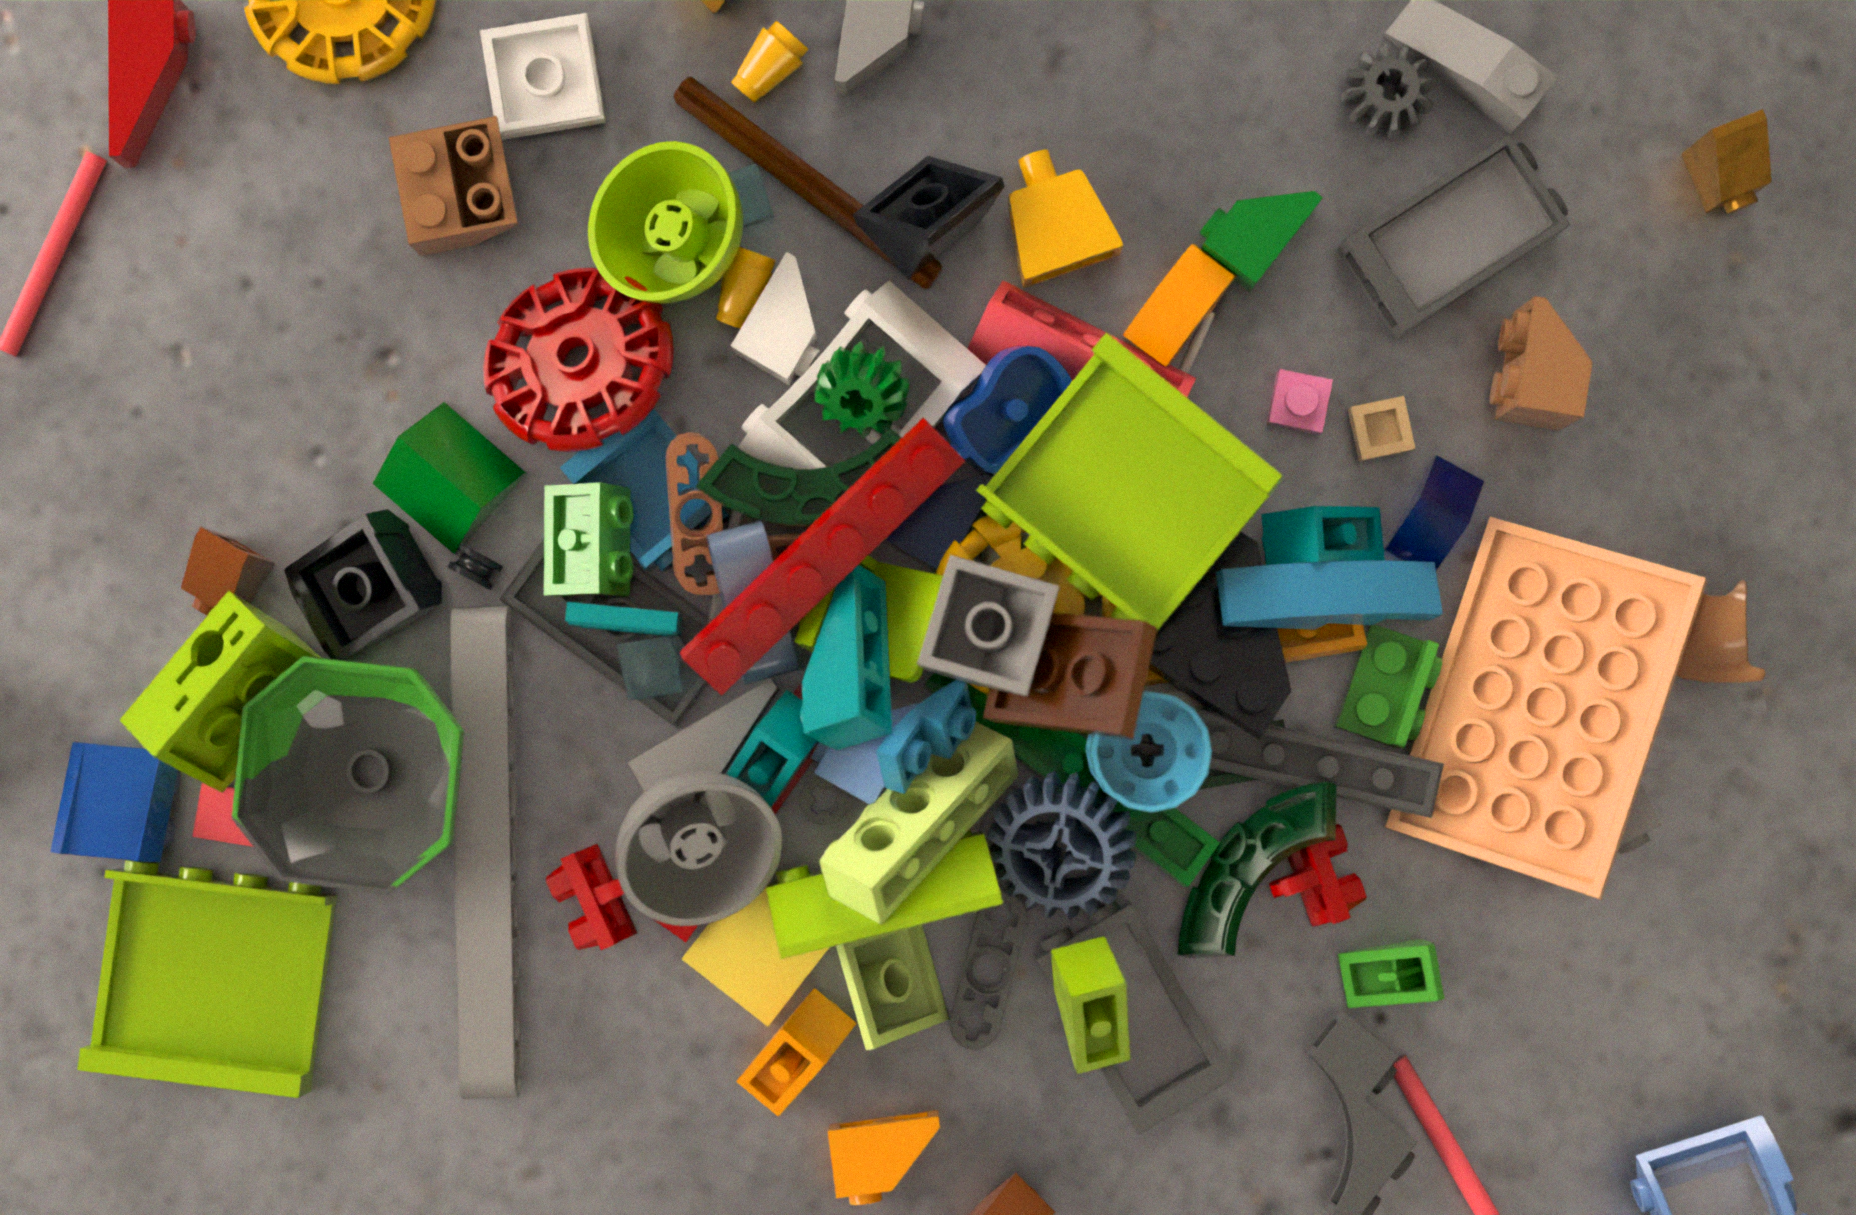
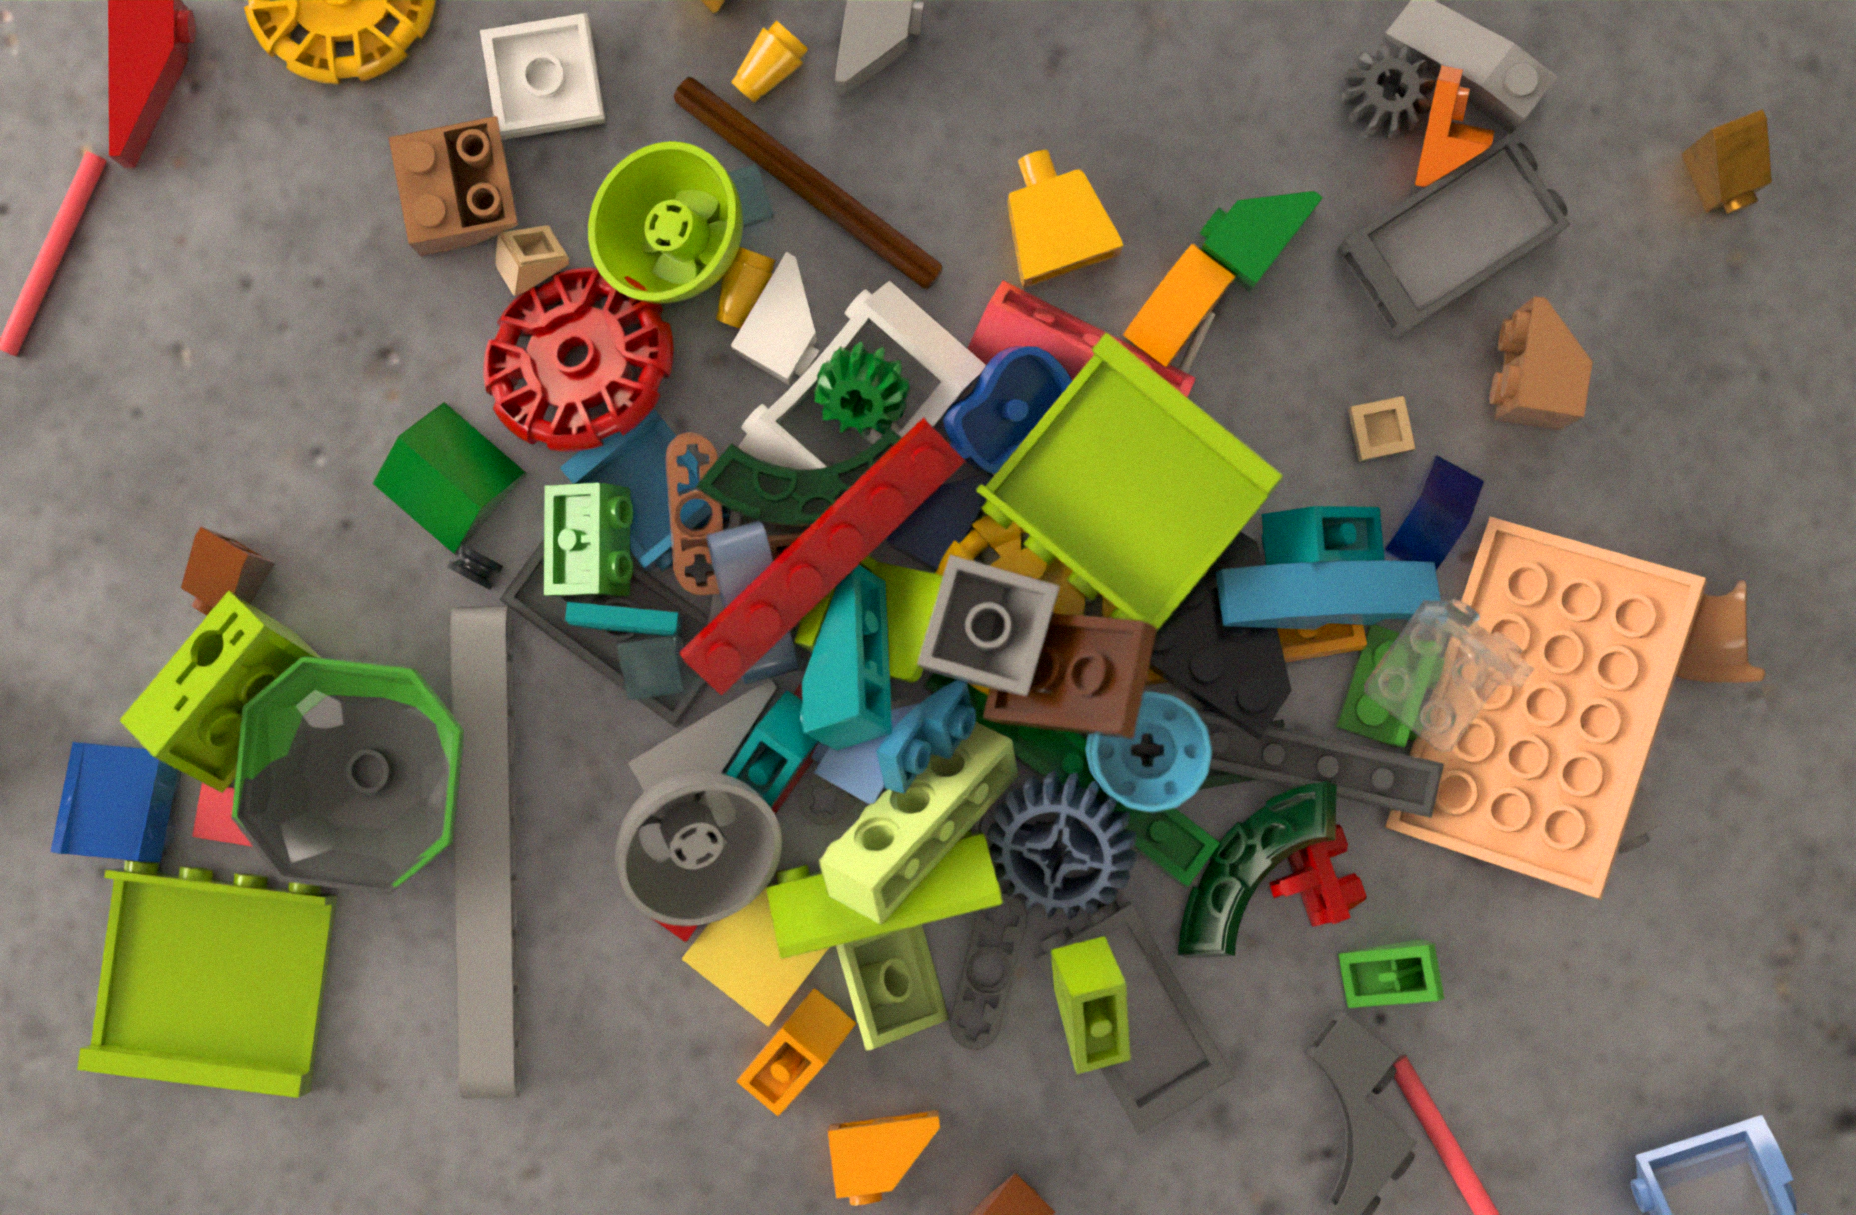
black slope [284,509,442,661] -> none
red hips [545,844,637,950] -> none
black slope [853,156,1005,280] -> none
bright pink plate [1266,369,1333,435] -> none
none -> tan slope [495,225,569,296]
none -> clear bracket [1364,598,1534,752]
none -> orange slope [1415,65,1495,187]

